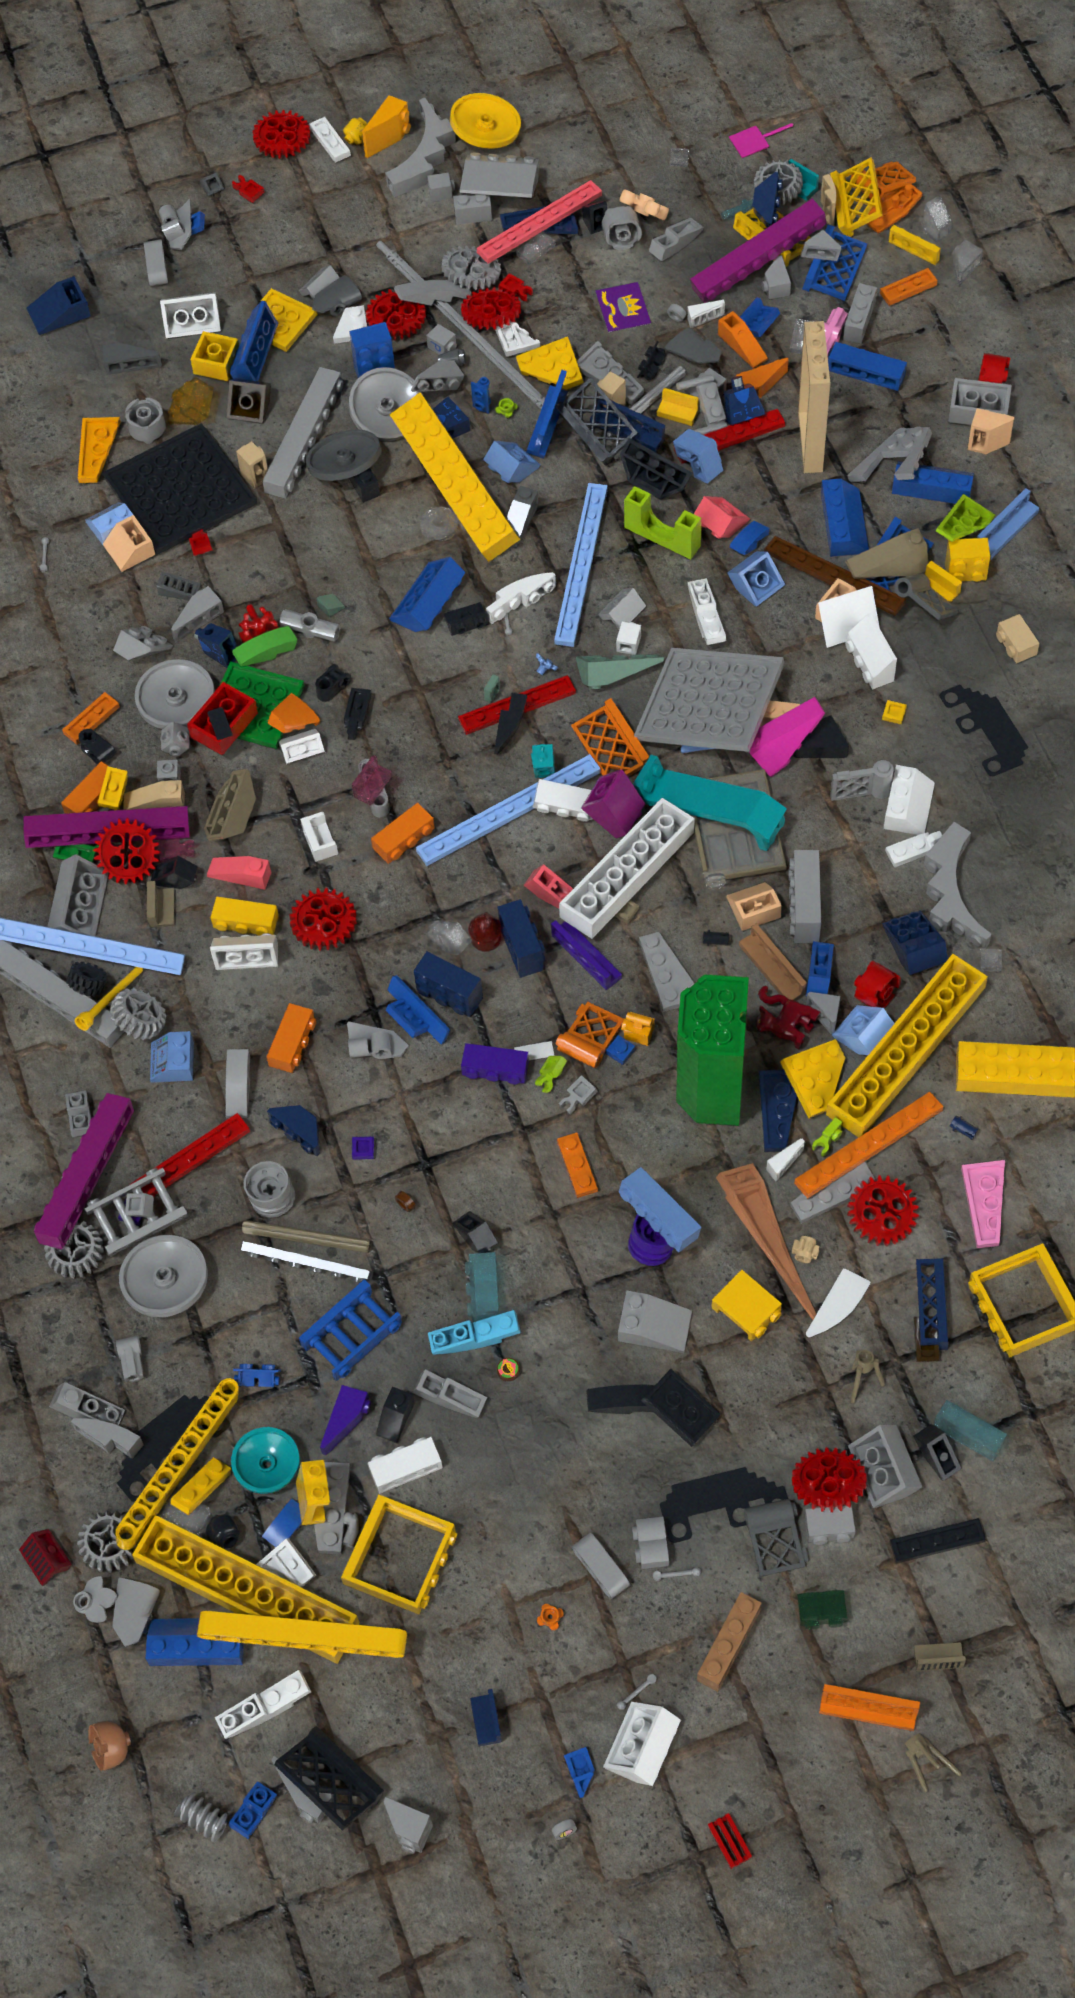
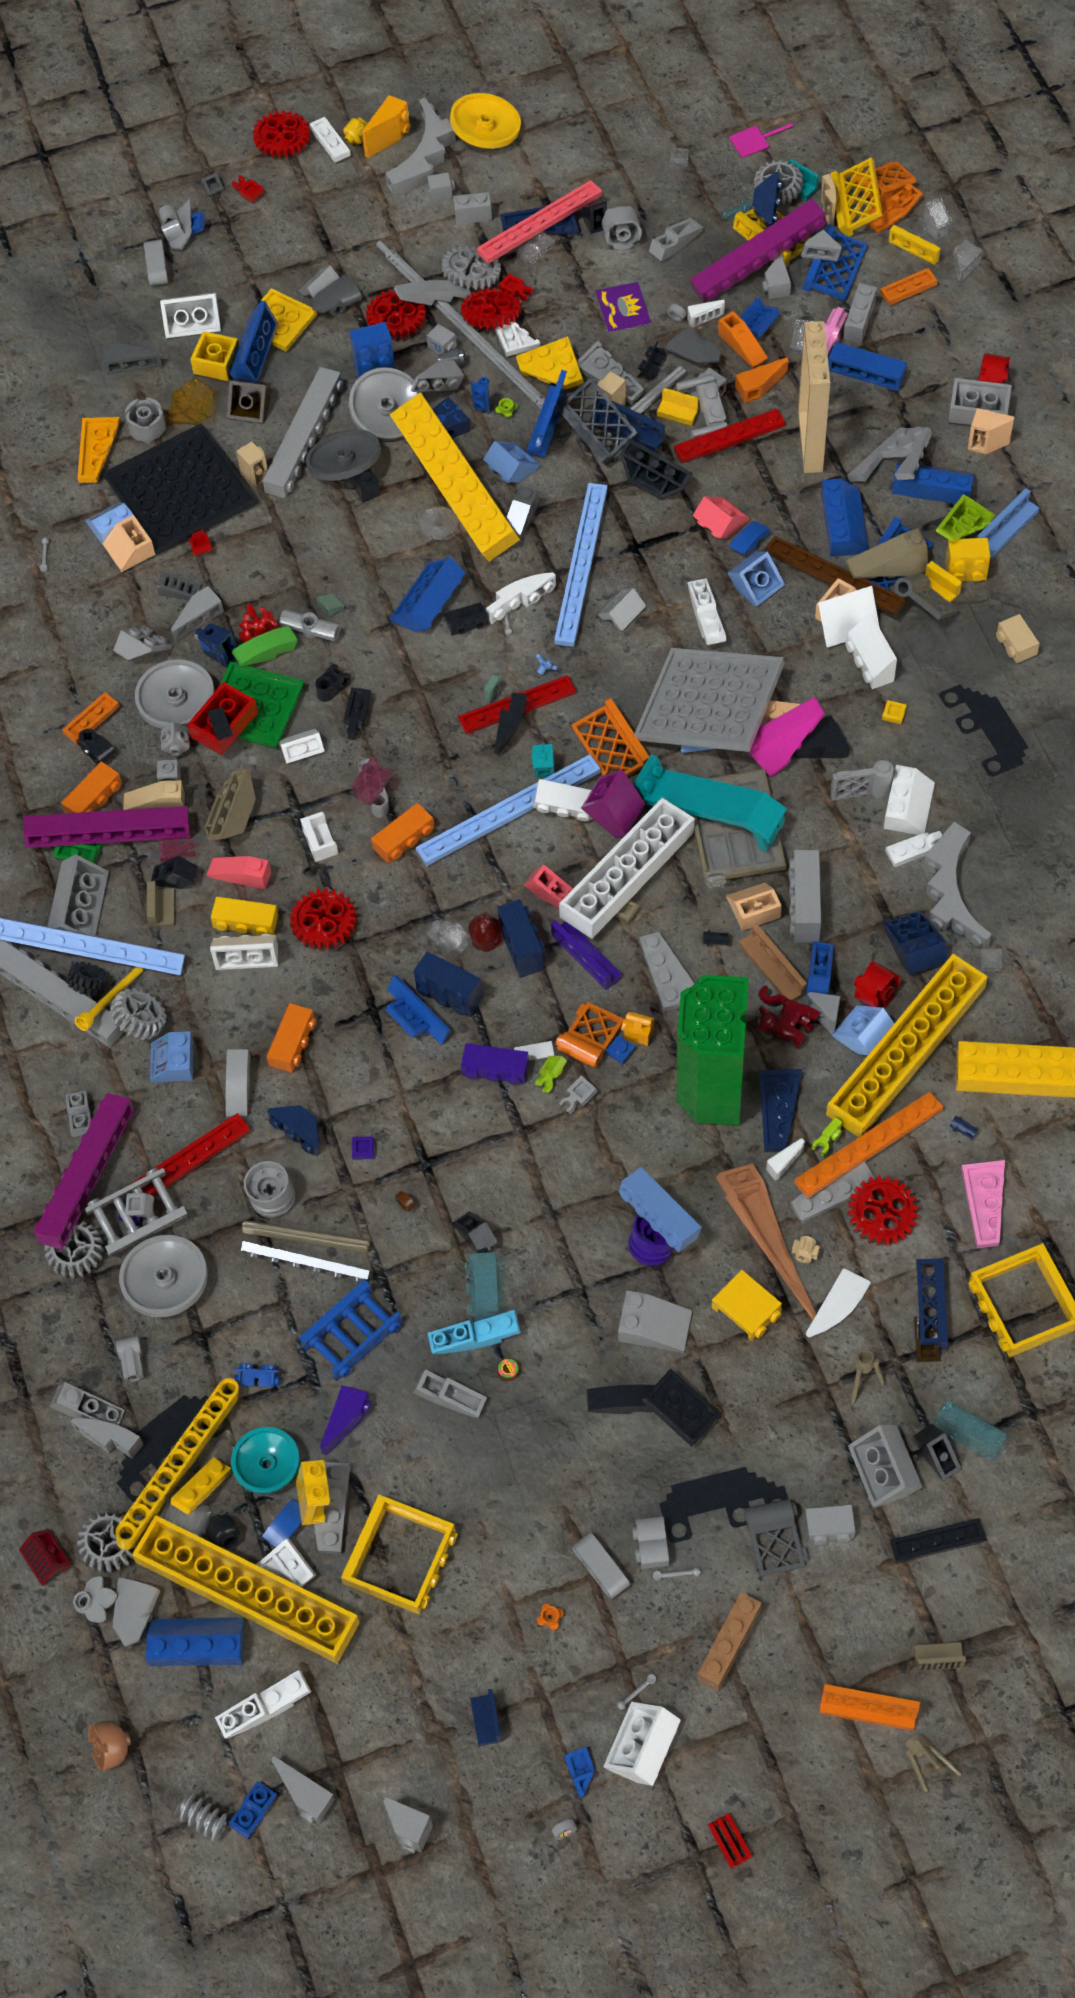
dark blue slope [26,276,91,335] -> none
red gear [93,817,160,884] -> none
yellow panel [98,767,128,810] -> none
yellow beam [197,1611,407,1658] -> none
orange slope [268,693,320,733] -> none
black fence [274,1726,384,1831] -> none
white wing [333,305,367,344] -> none
light grey arm [342,1512,359,1548] -> none
light grey panel [347,1022,409,1059] -> none
white brick [368,1437,443,1494] -> none
black slope [376,1387,415,1443] -> none
light grey slope [460,153,539,198] -> none
orange plate [557,1133,598,1198] -> none
sand green wedge [576,654,664,689] -> none
white brick [616,622,641,655] -> none
light nougat gear [620,189,669,220] -> none
lime arch [624,486,701,560] -> none
medium blue brick [673,429,723,483] -> none
dark blue torso [724,376,765,425] -> none
yellow plate [780,1039,845,1118] -> none
red gear [792,1447,867,1512] -> none
clear green brick [797,1590,847,1630] -> none

